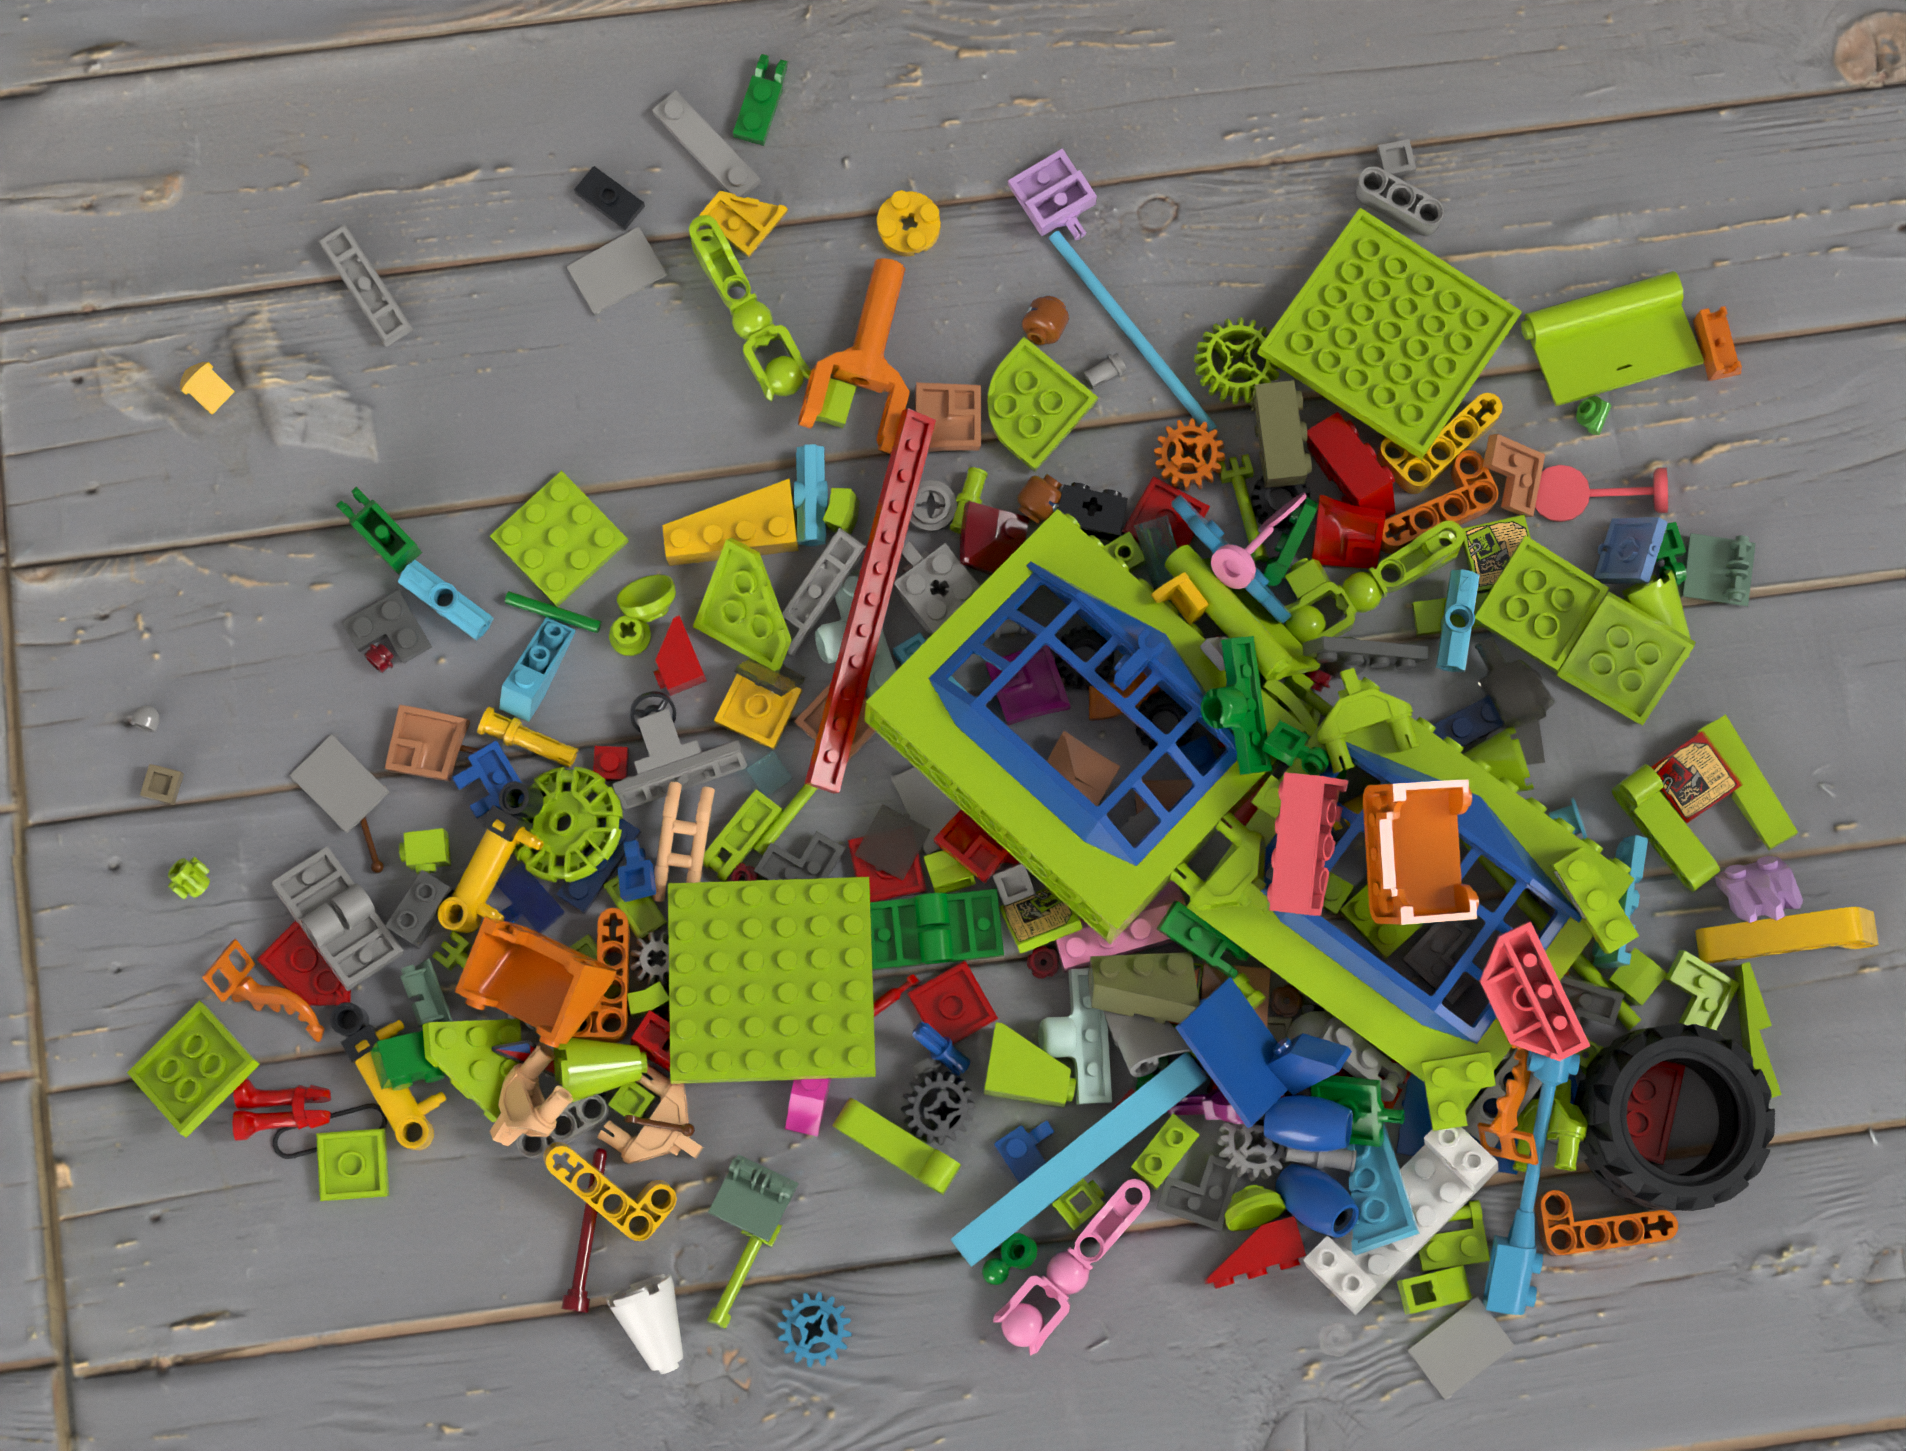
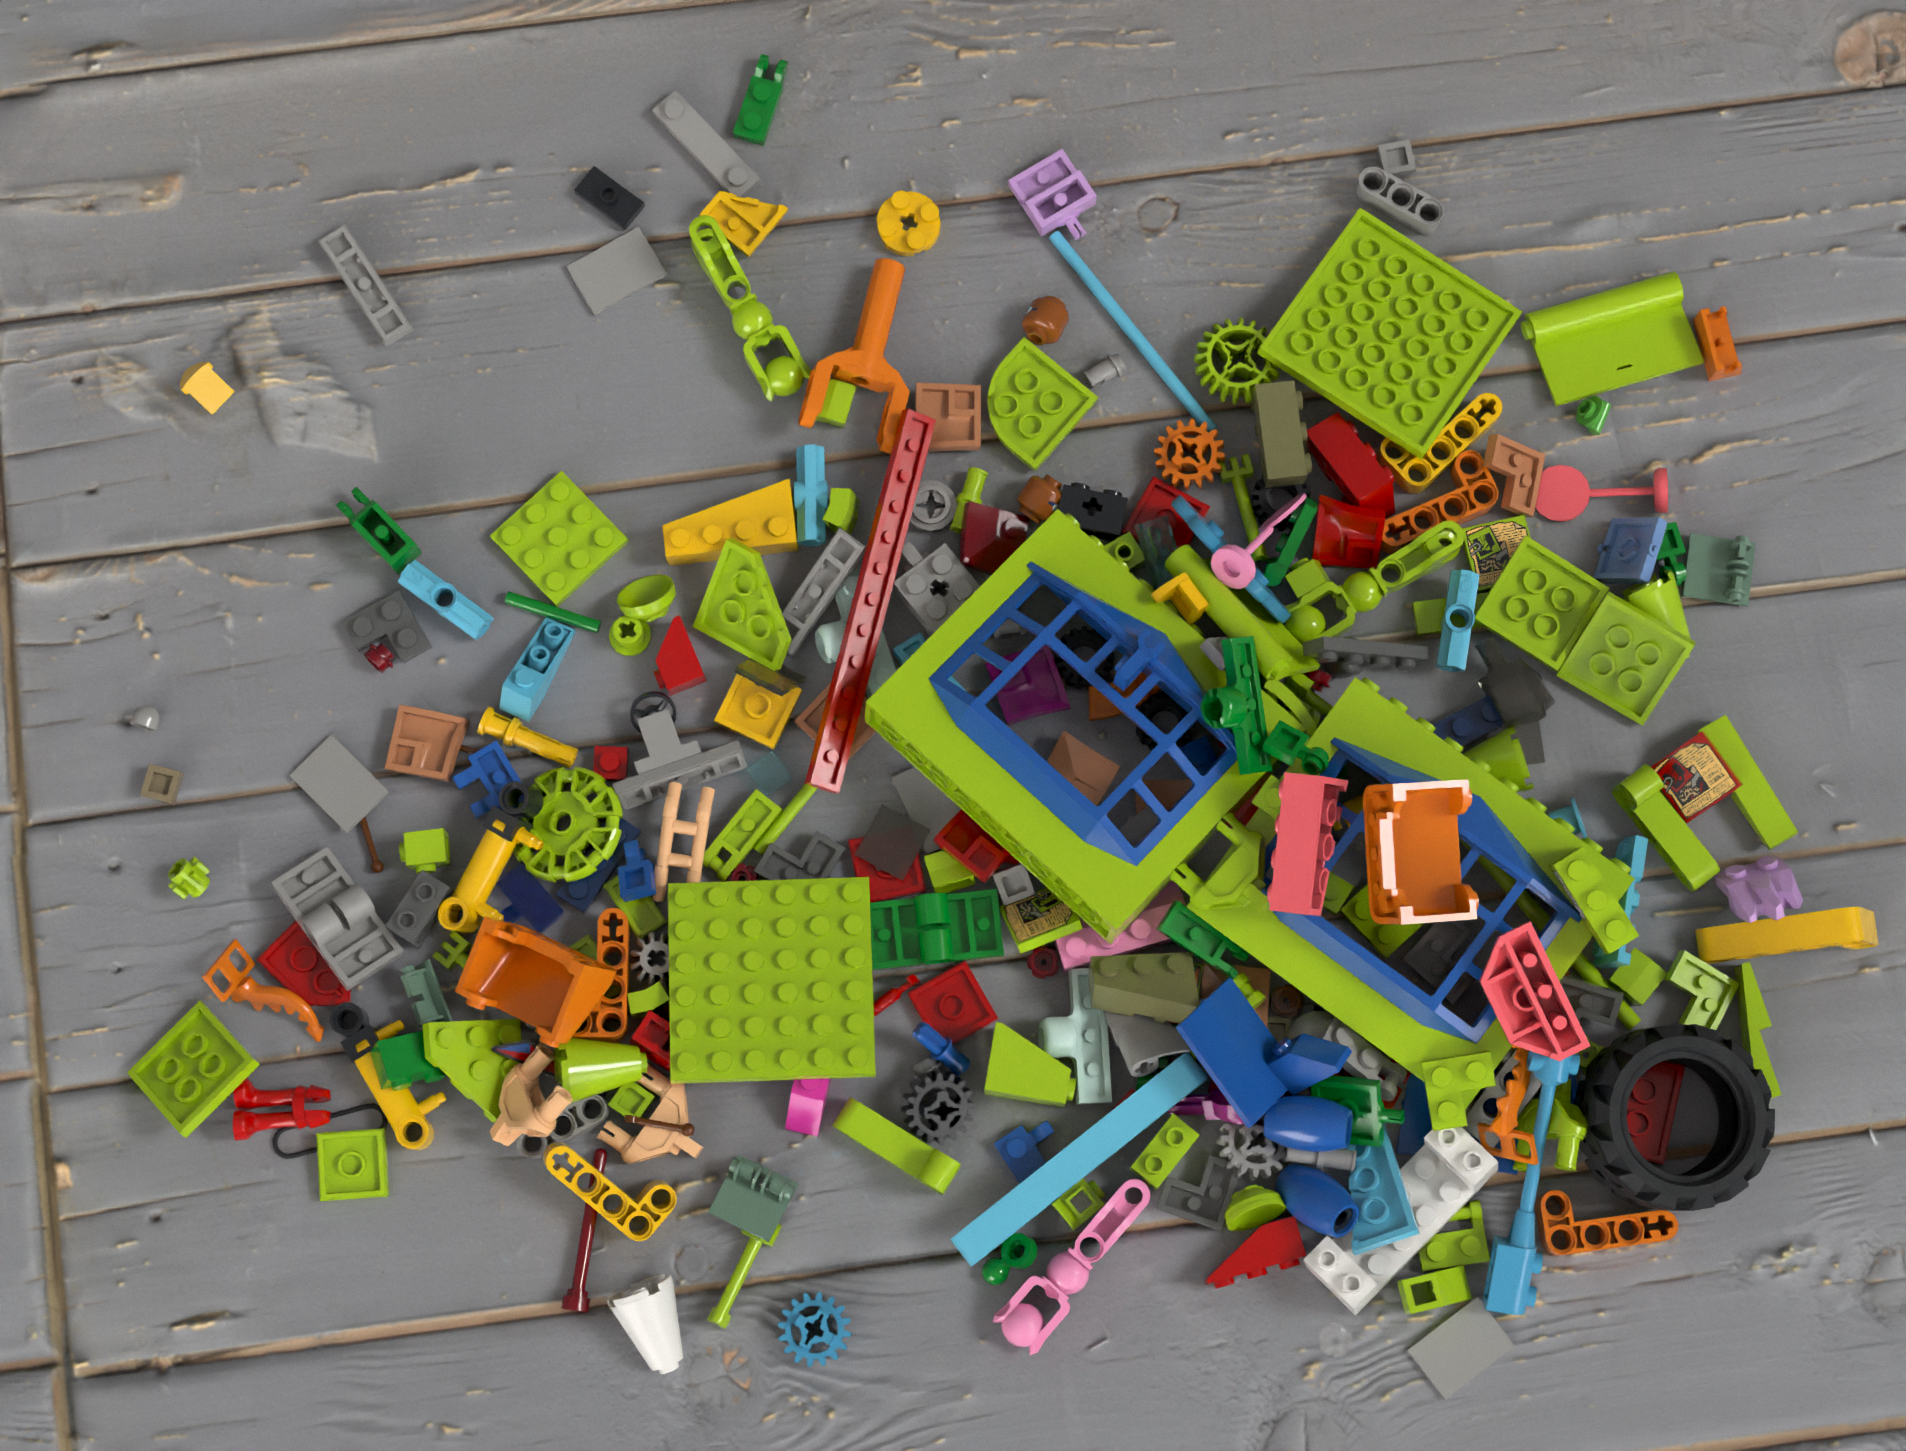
lime connector [1317,667,1420,774] -> none

